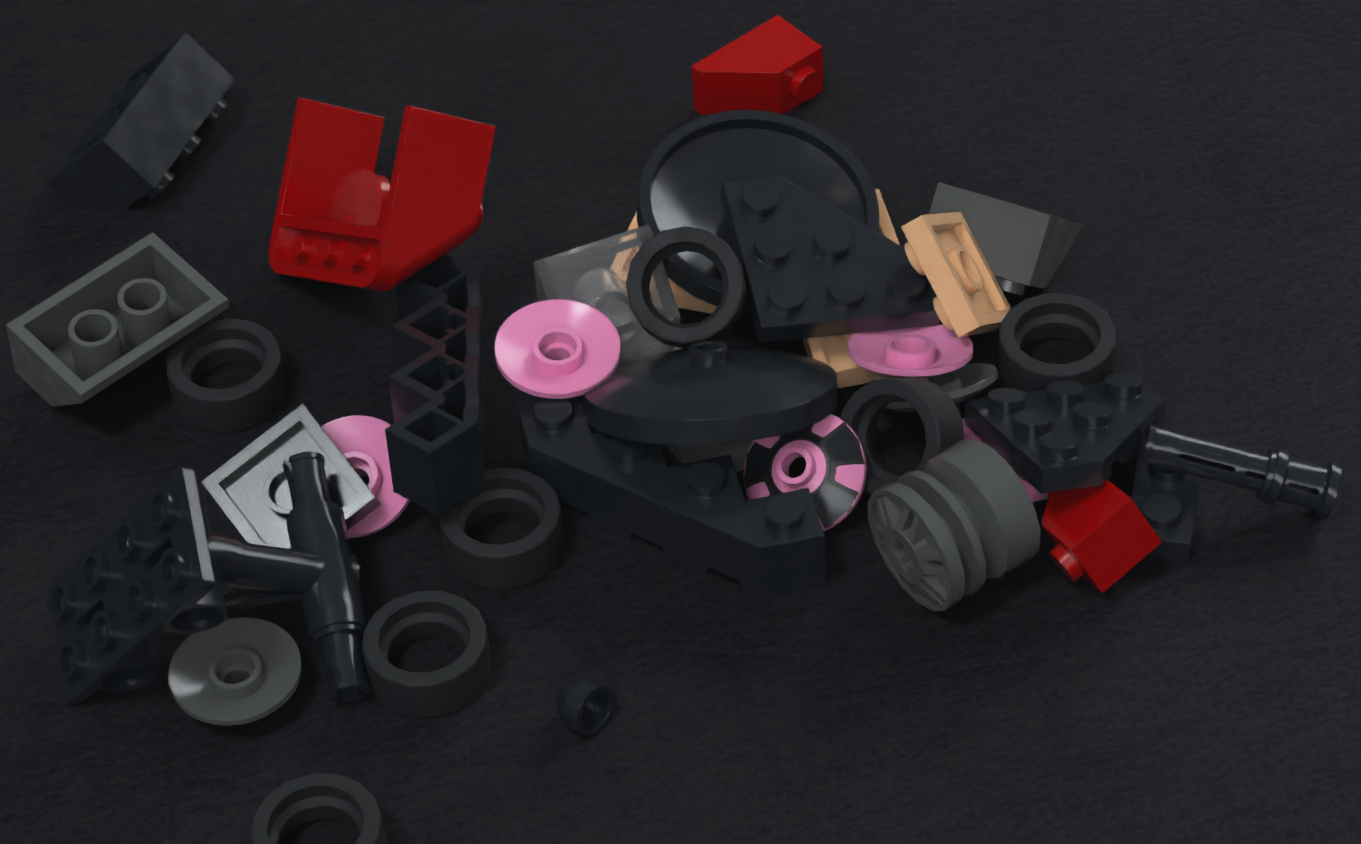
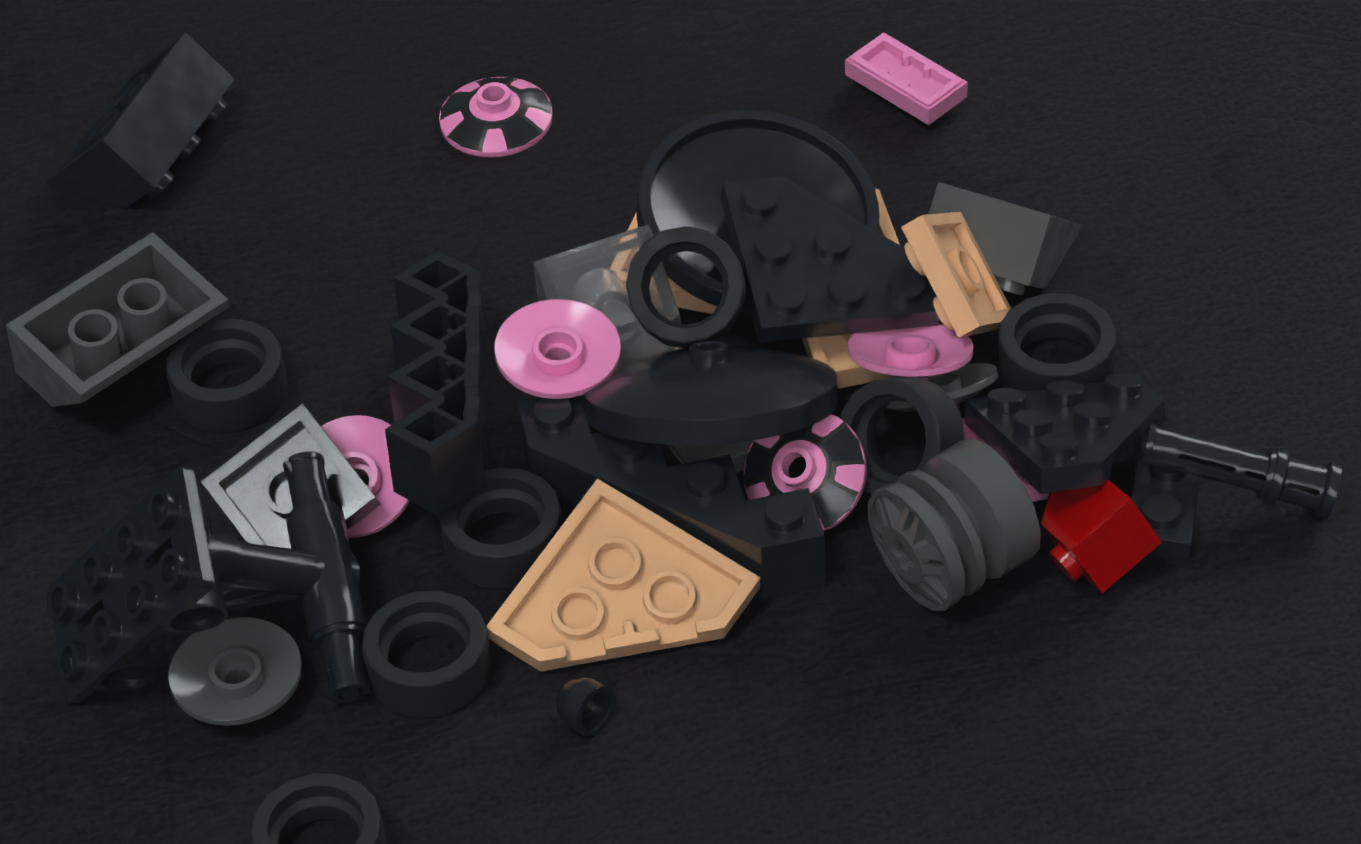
red windscreen [269,98,496,292] -> none
red slope [691,15,824,115] -> none
none -> dish [439,77,553,157]
none -> light nougat plate [486,478,761,672]
none -> bright pink plate [845,32,968,125]

